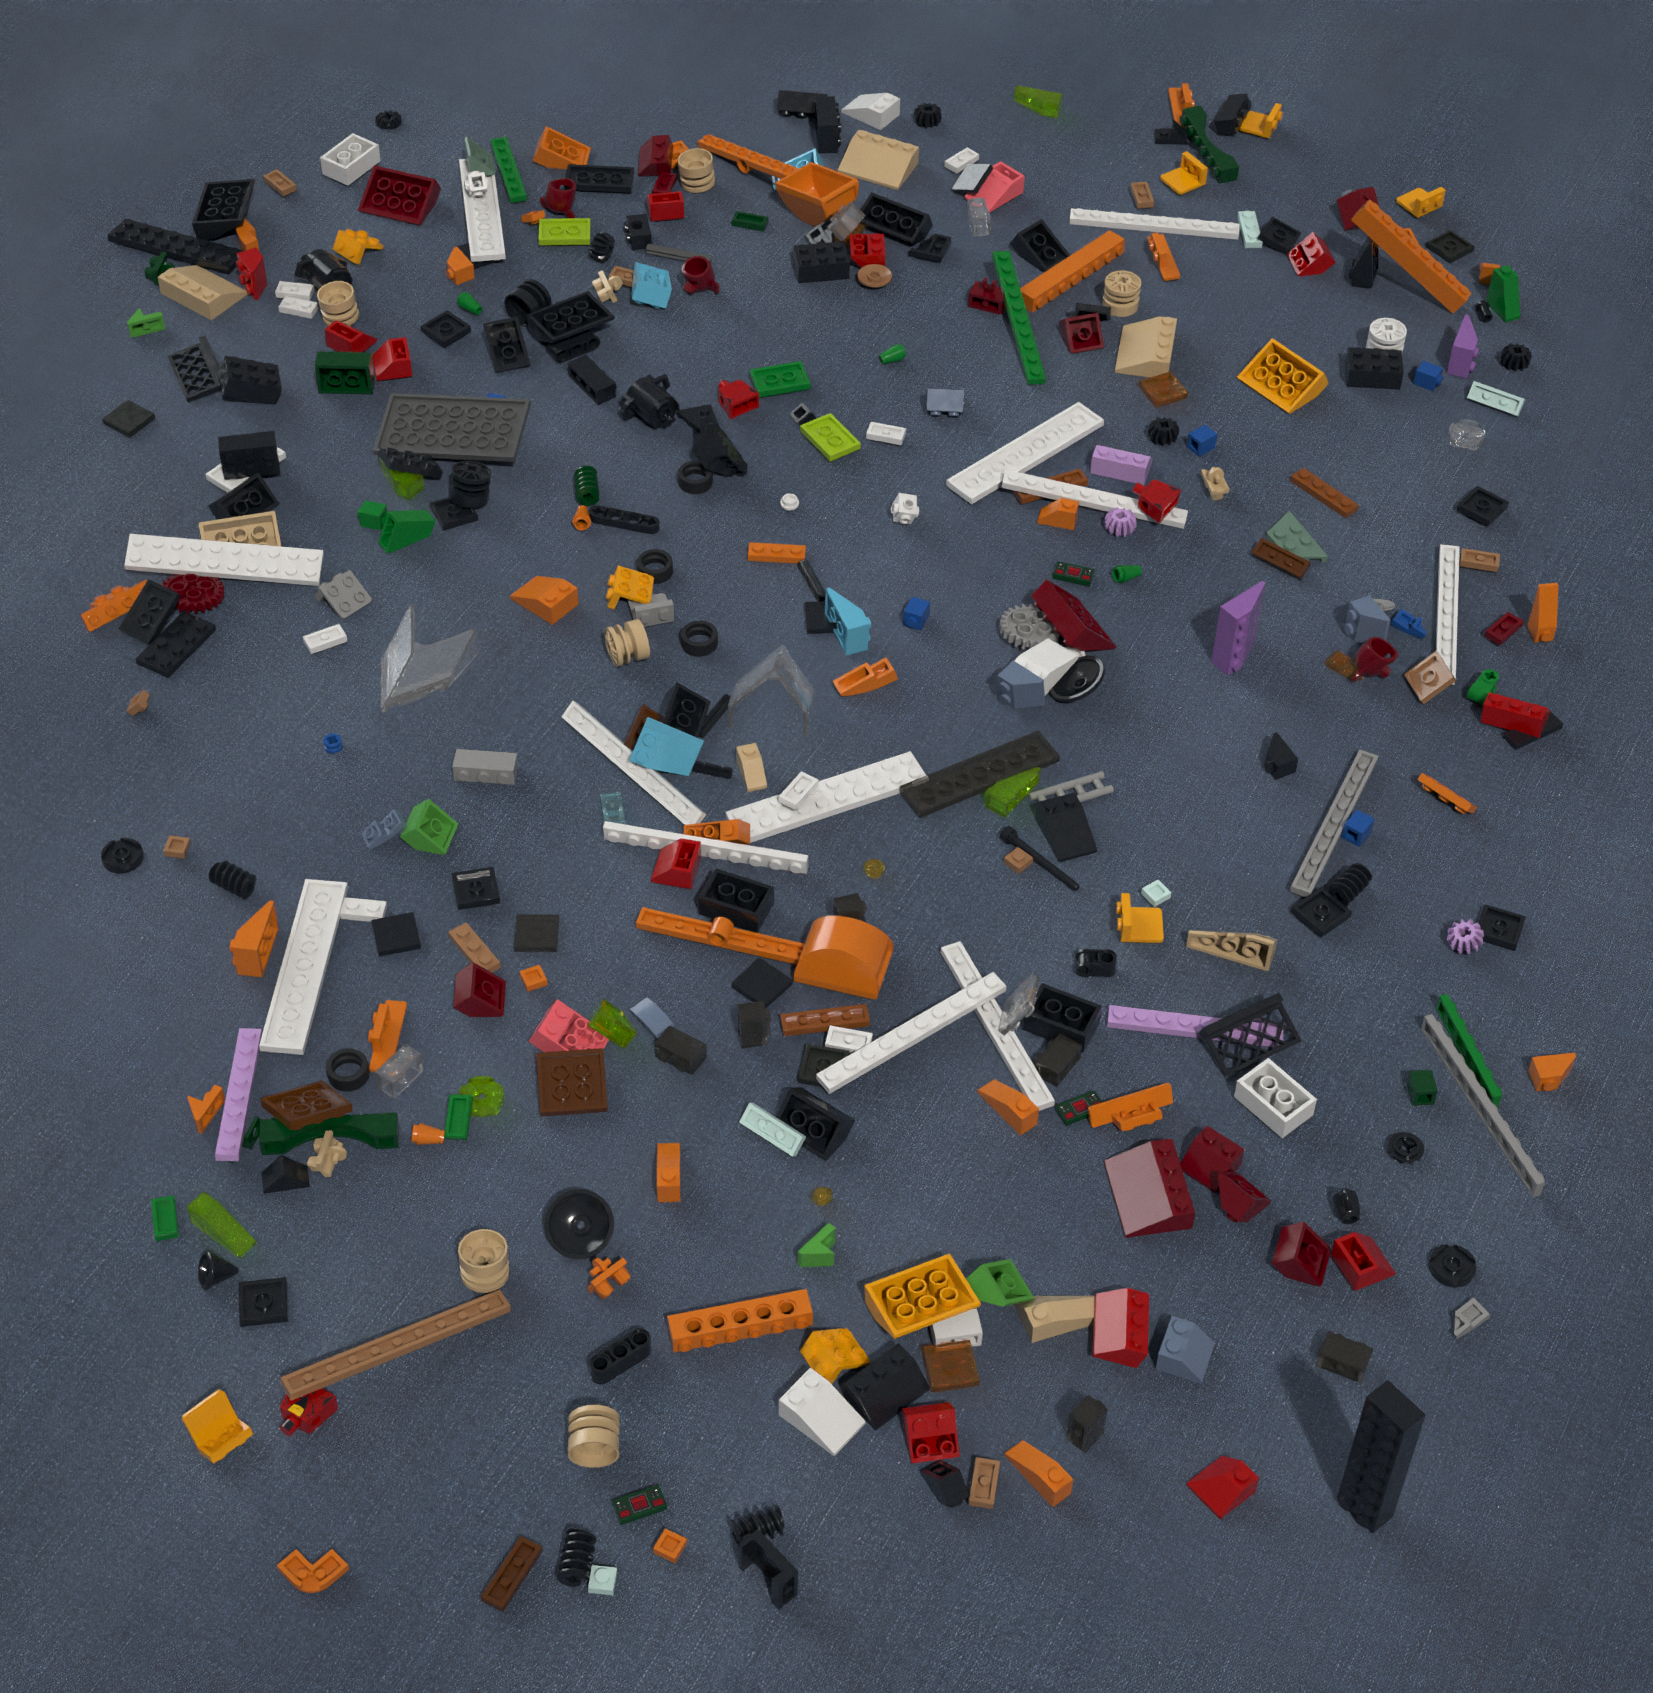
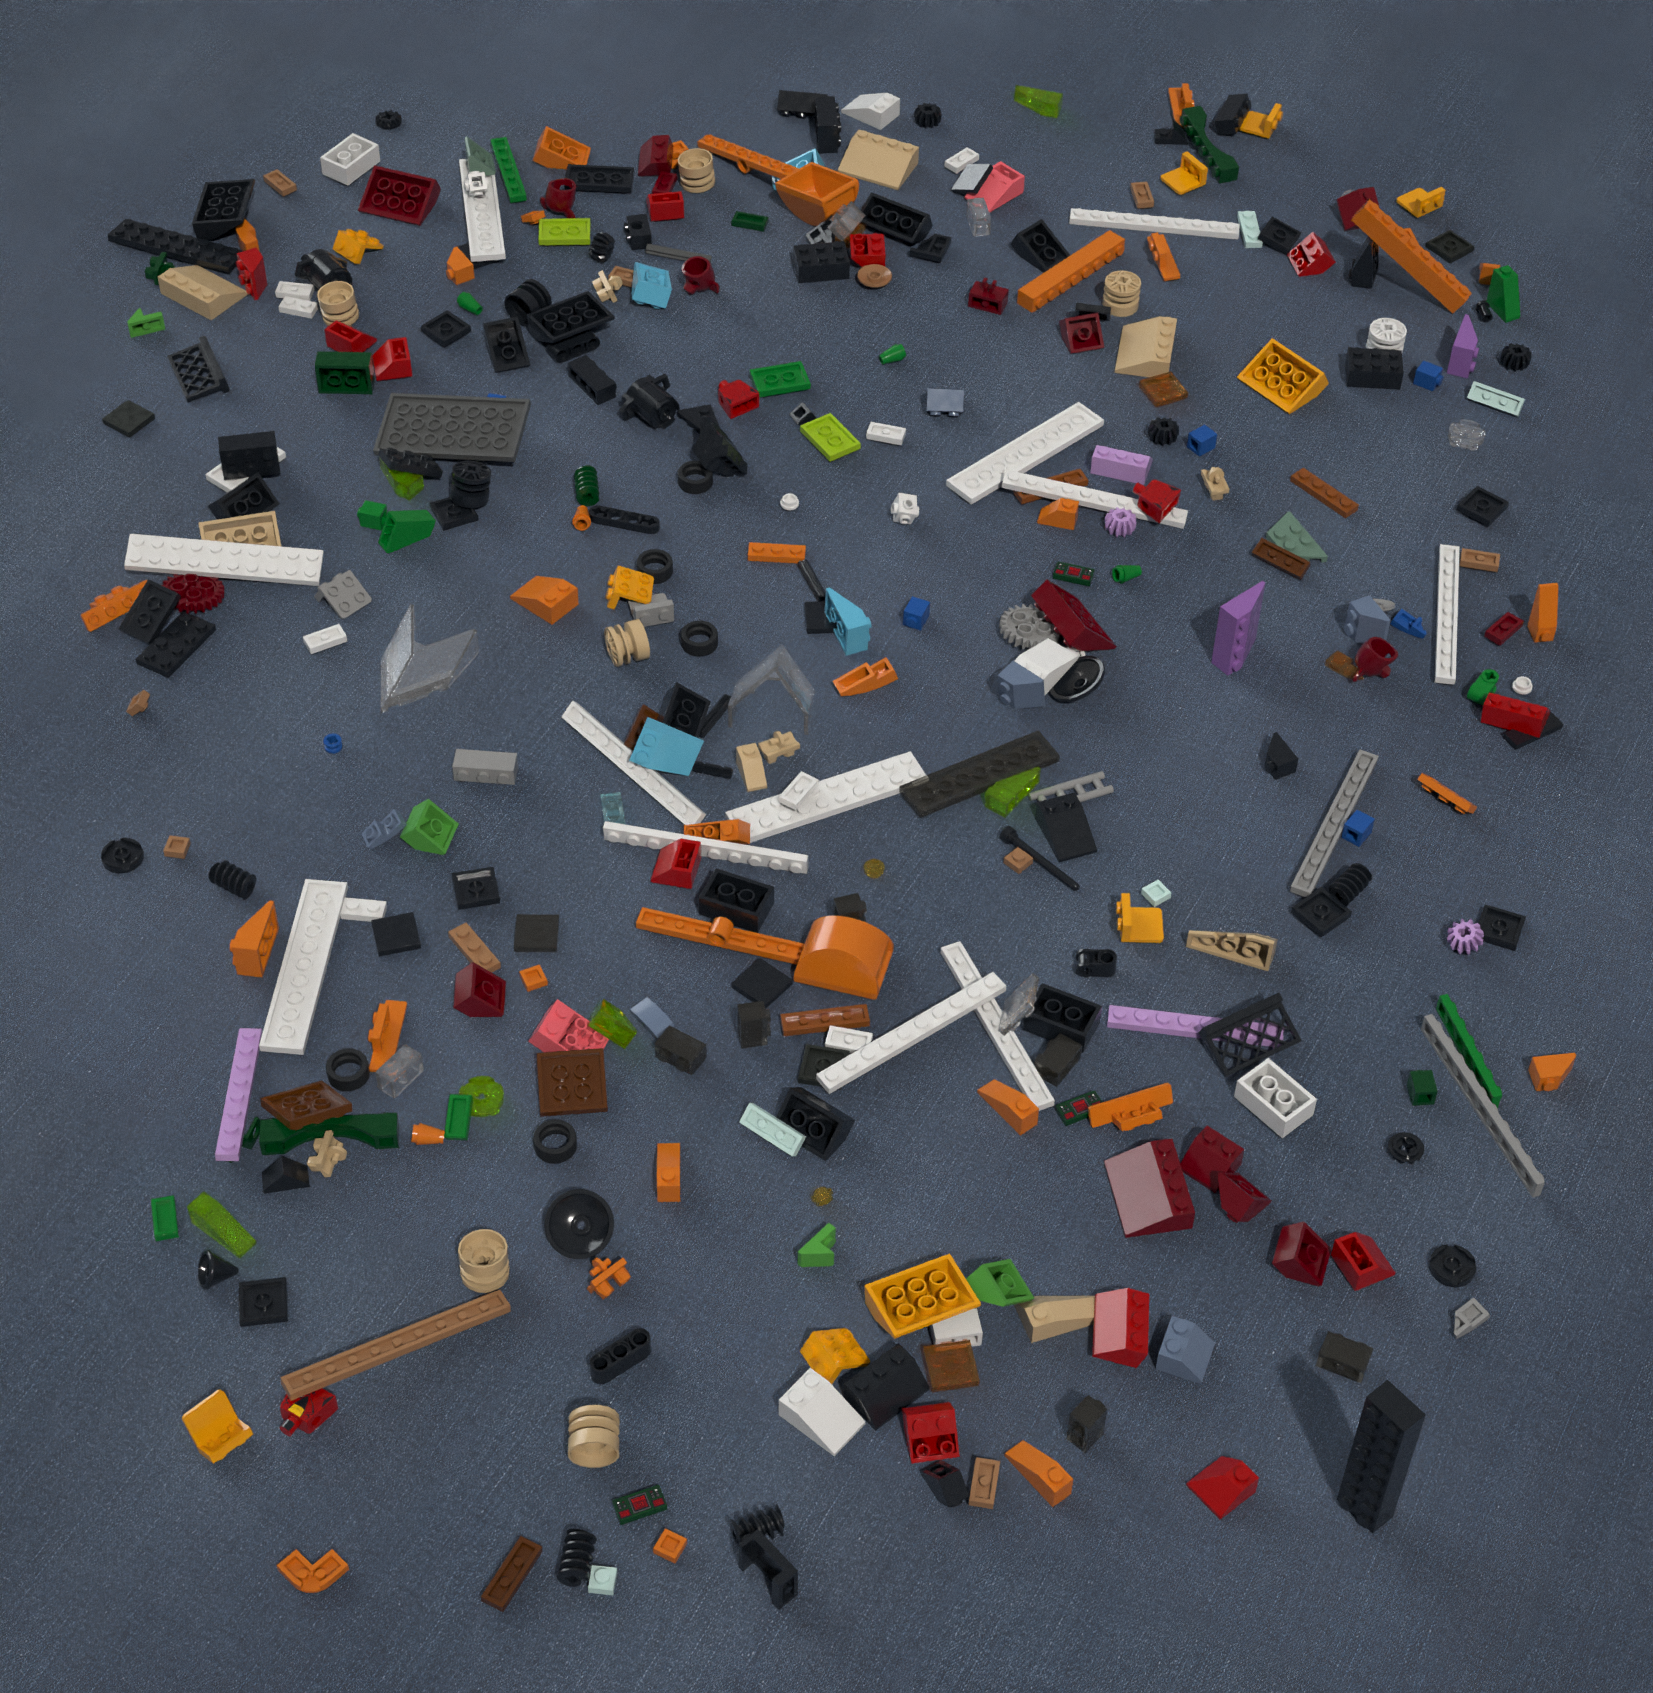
orange slope [187,1085,225,1134] -> none
black brick [219,356,282,405] -> none
orange brick [667,1289,813,1352] -> none
green plate [992,251,1046,385] -> none
black piece [1332,1188,1361,1224] -> none
medium nougat plate [1404,651,1456,704] -> none
none -> black tyre [533,1119,577,1164]
none -> tan hips [758,731,800,764]
none -> white plate [1512,676,1533,695]

